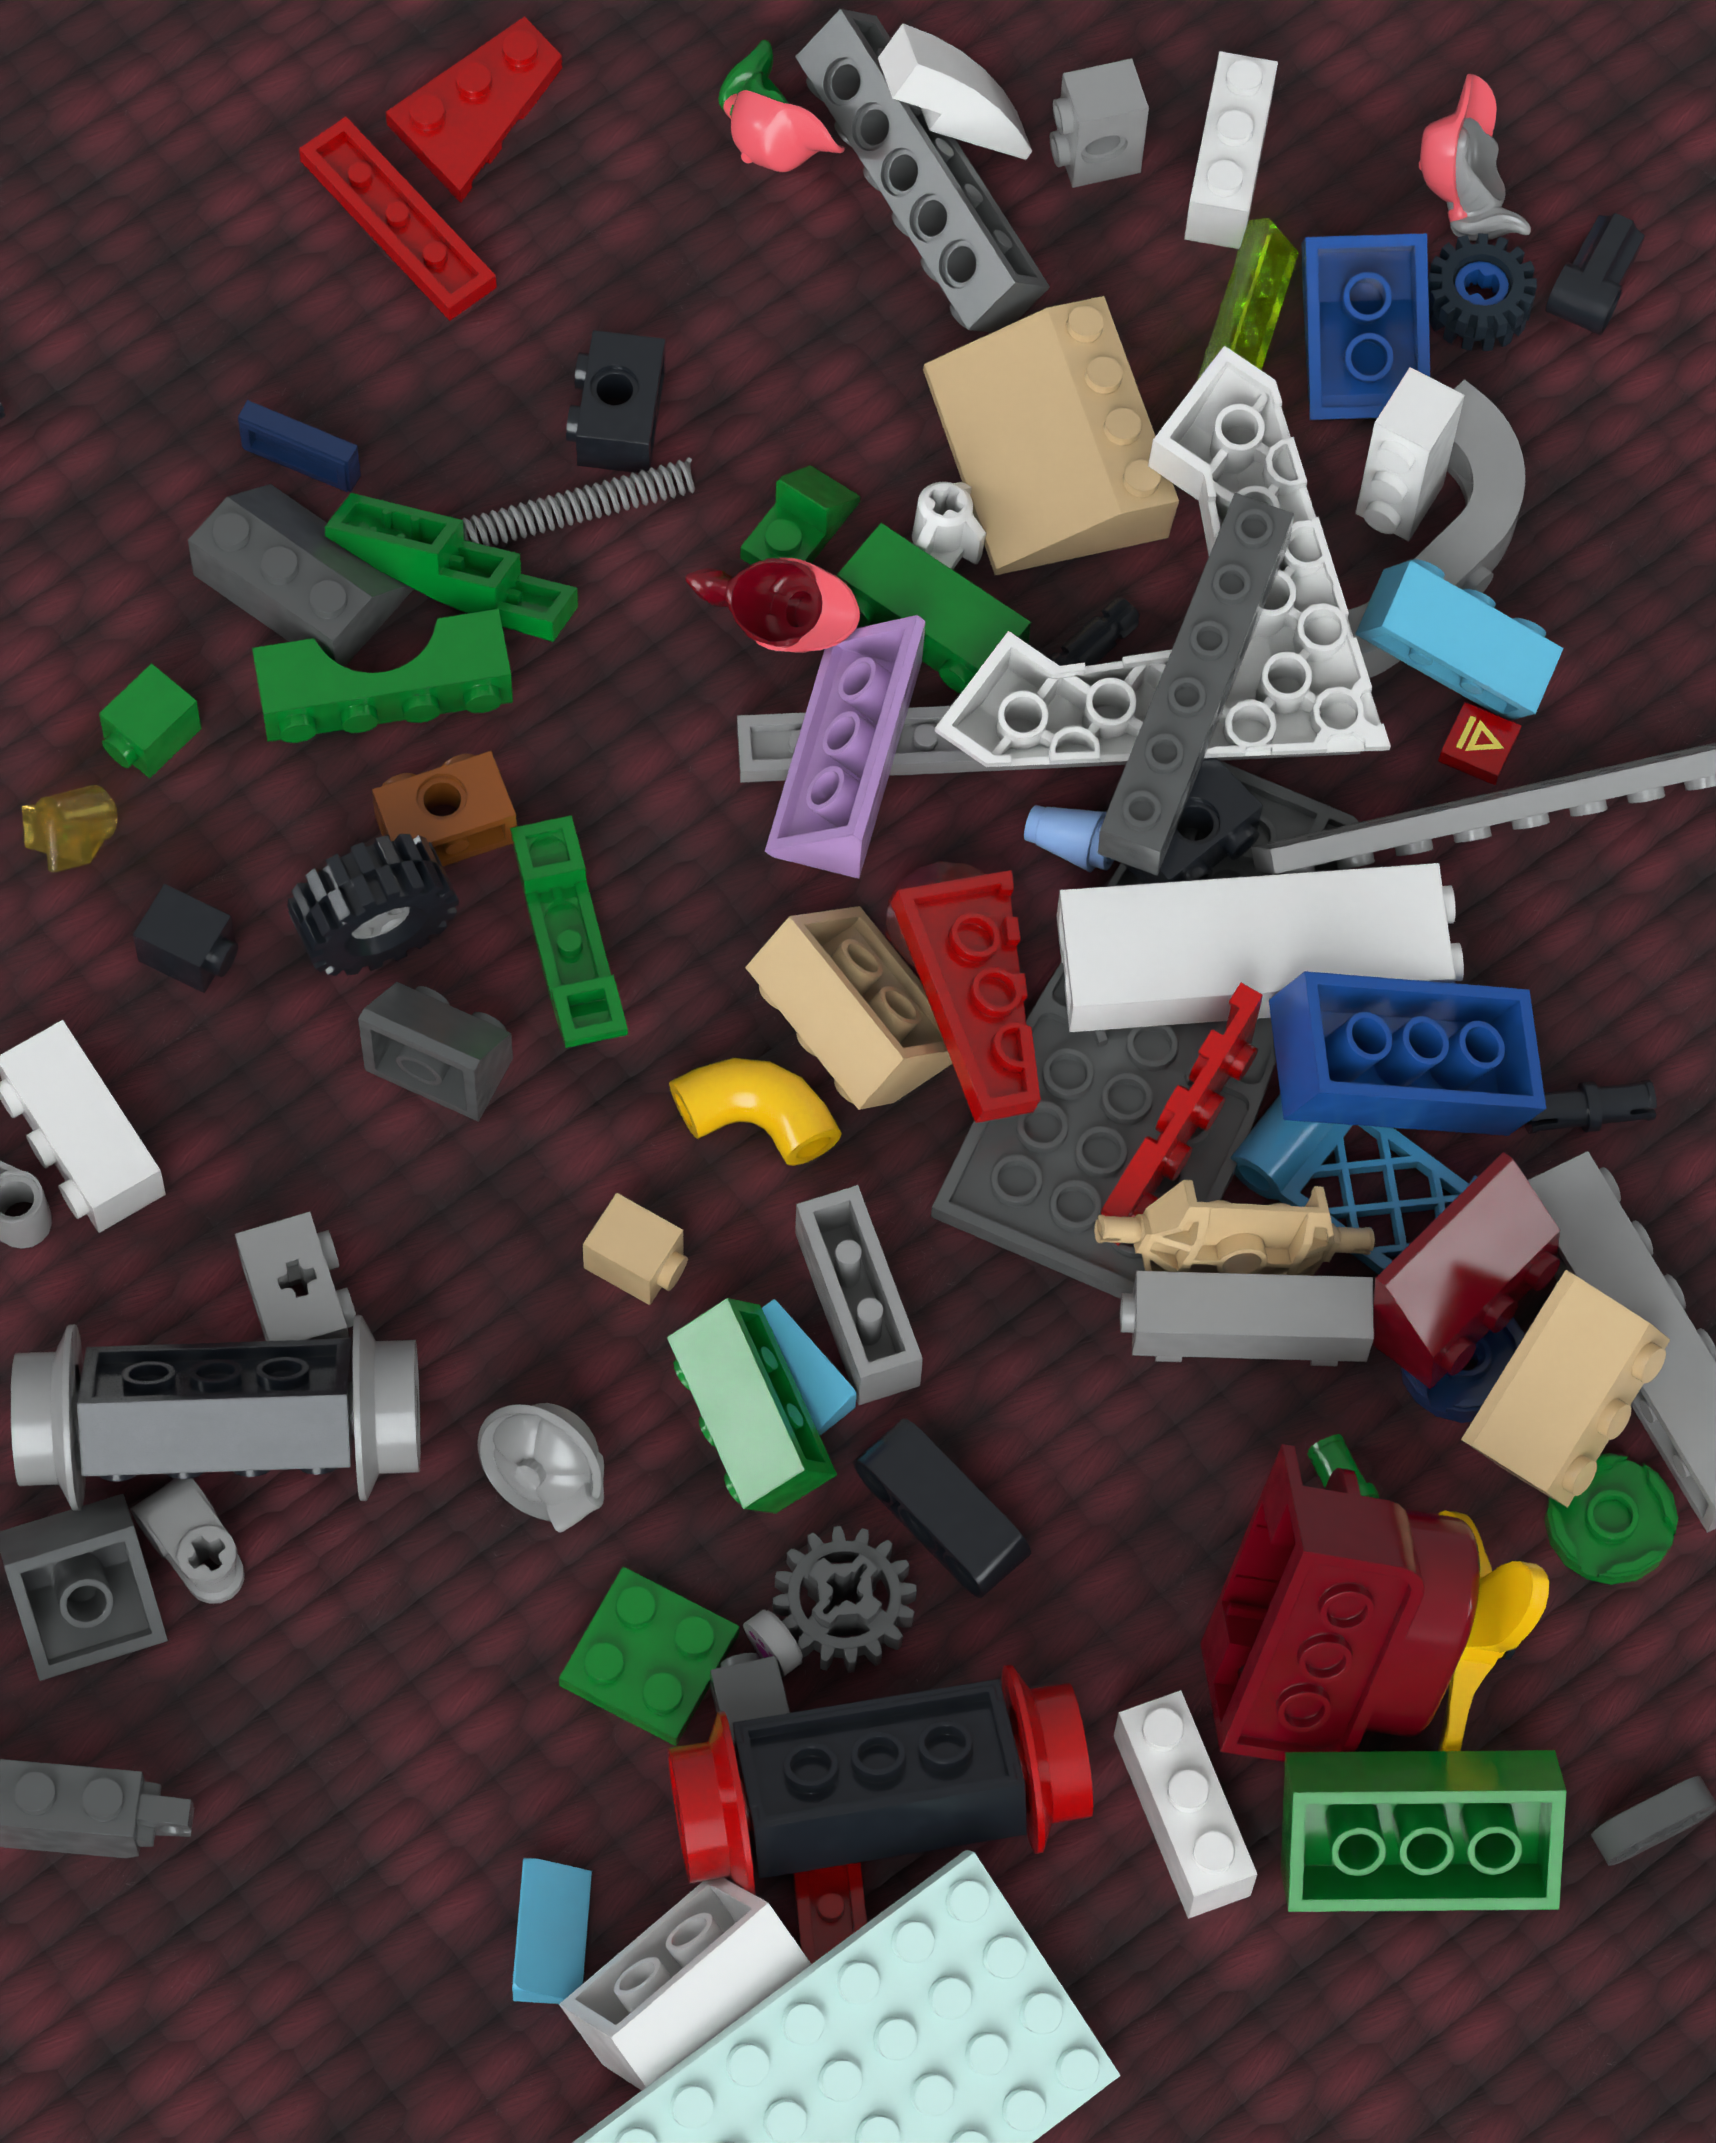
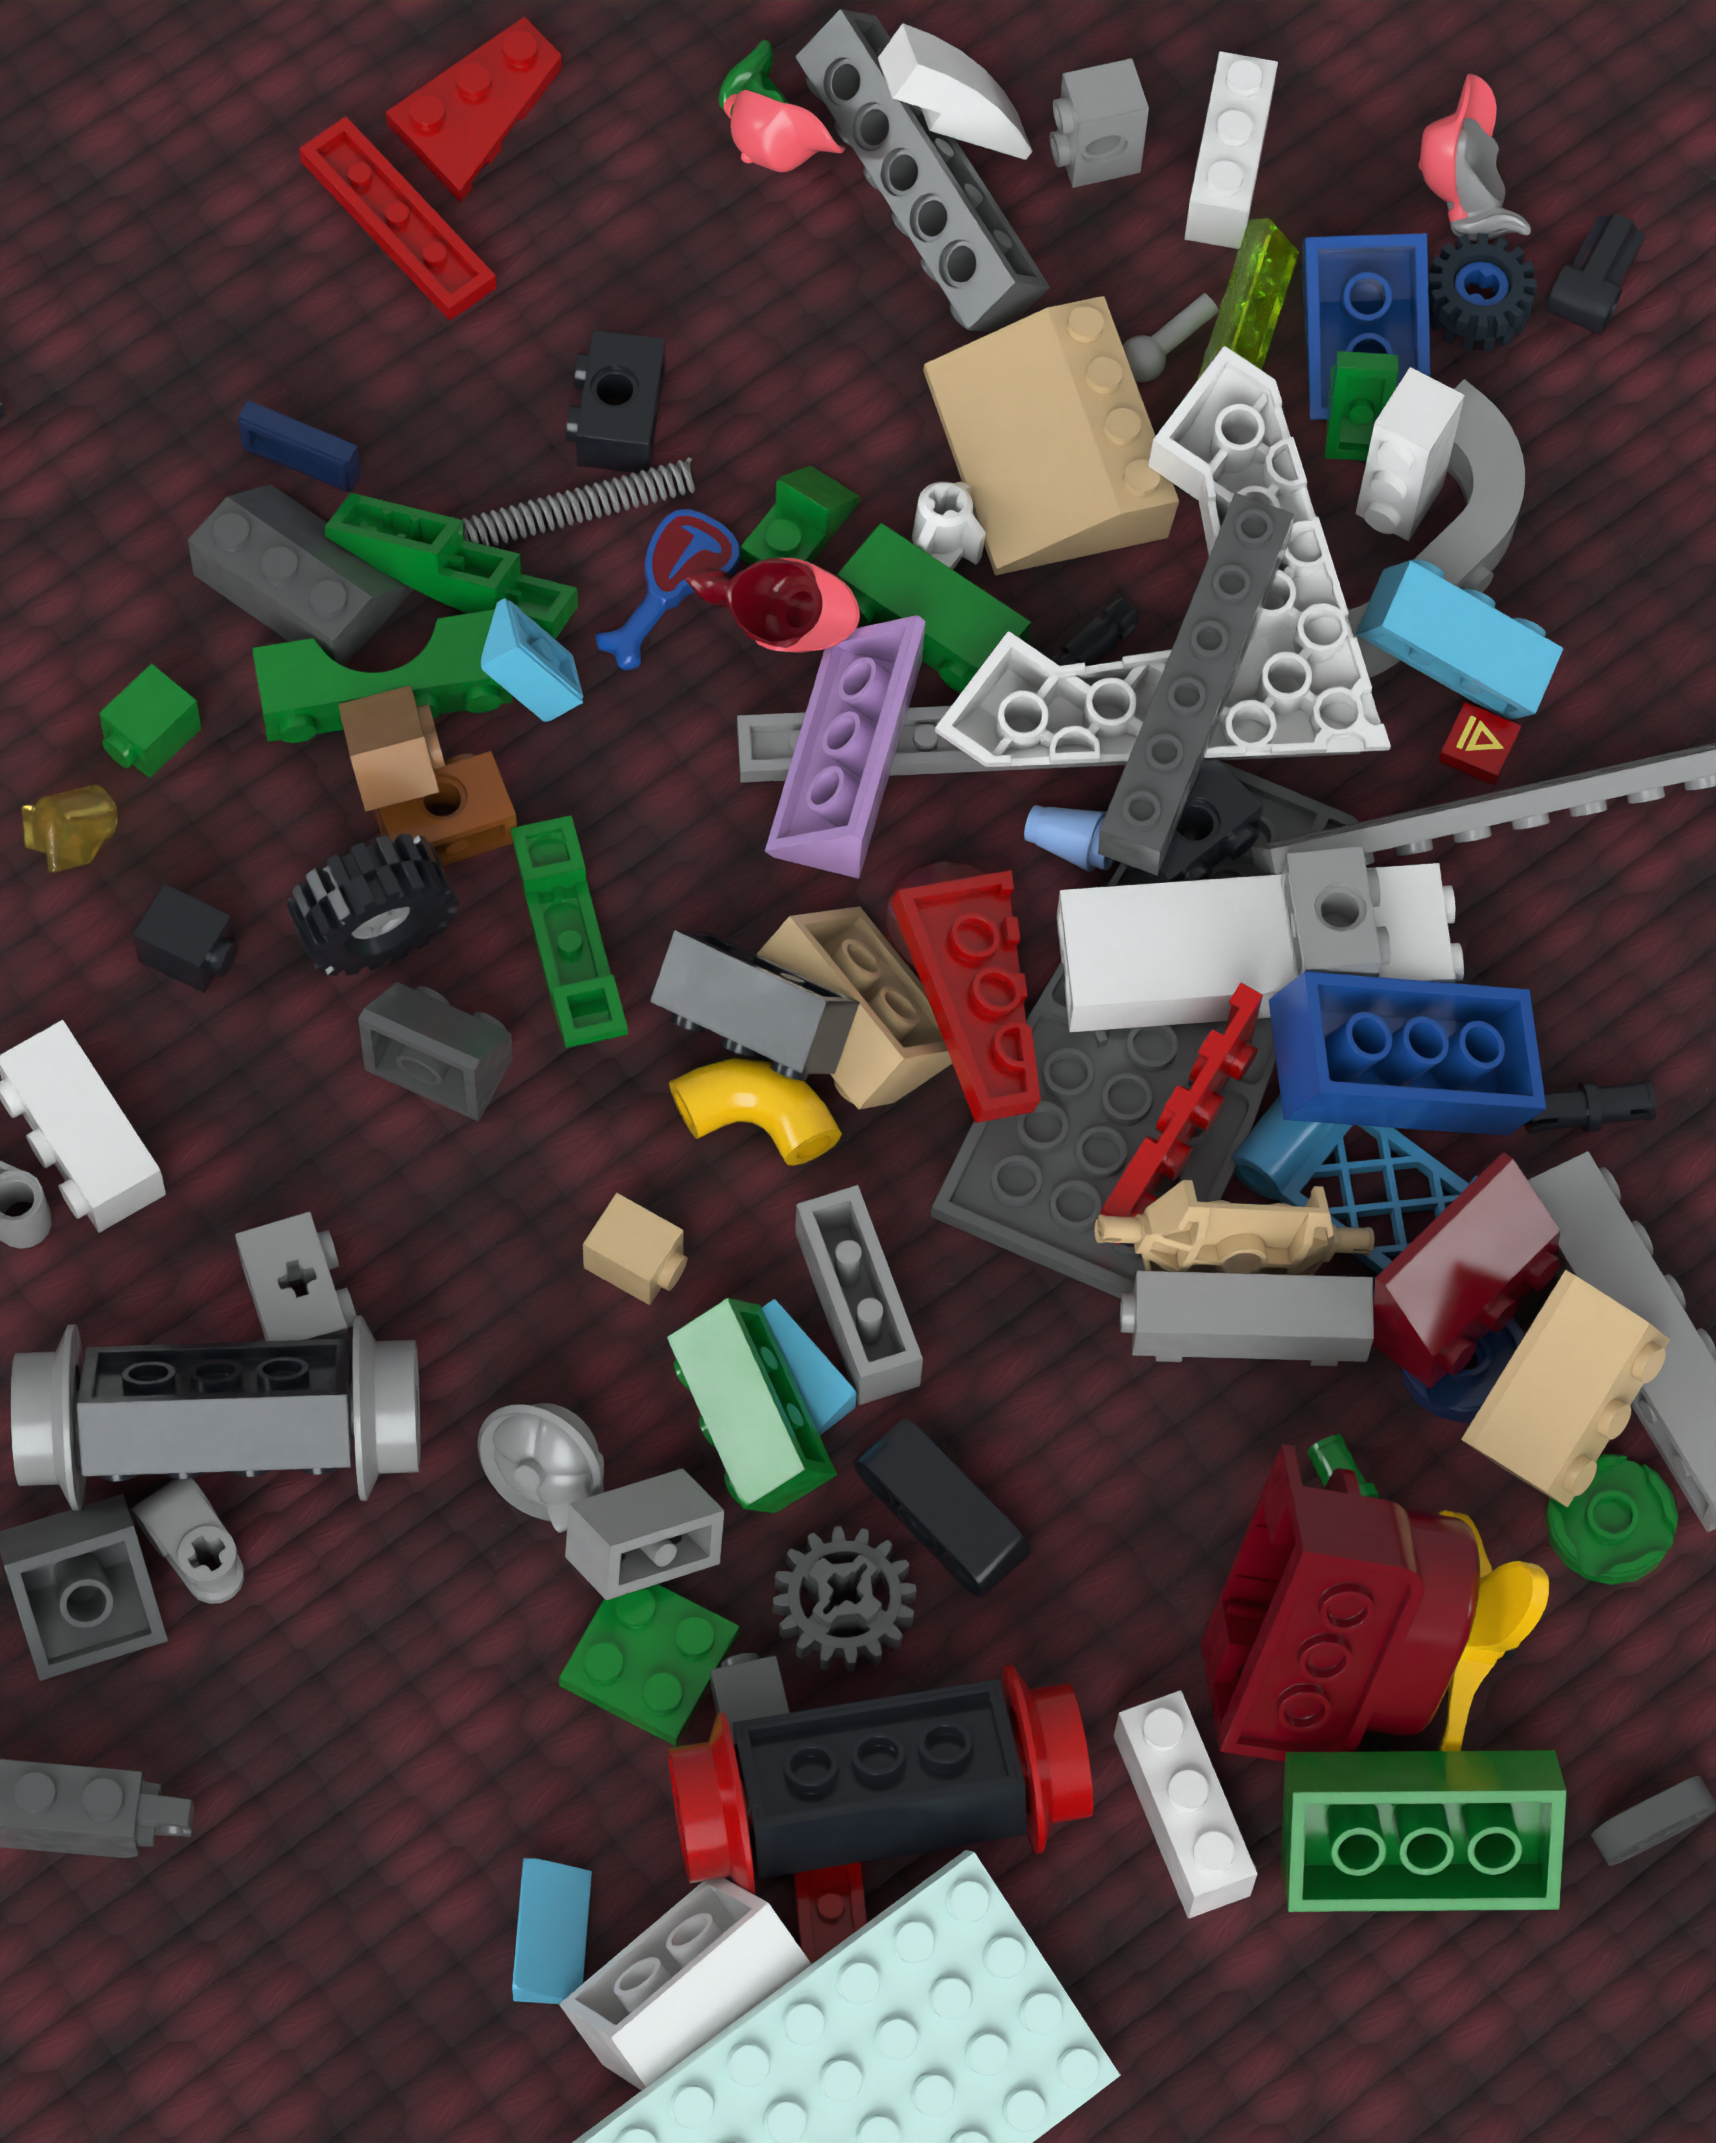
light grey tile [743,1609,803,1677] -> none
none -> medium nougat brick [338,685,446,812]
none -> medium azure slope [481,598,584,722]
none -> light grey brick [565,1468,724,1600]
none -> blue piece [595,509,740,671]
none -> brick [650,930,860,1081]
none -> light grey bar [1122,293,1219,382]
none -> light grey brick [1281,846,1390,978]
none -> green slope [1325,351,1399,461]

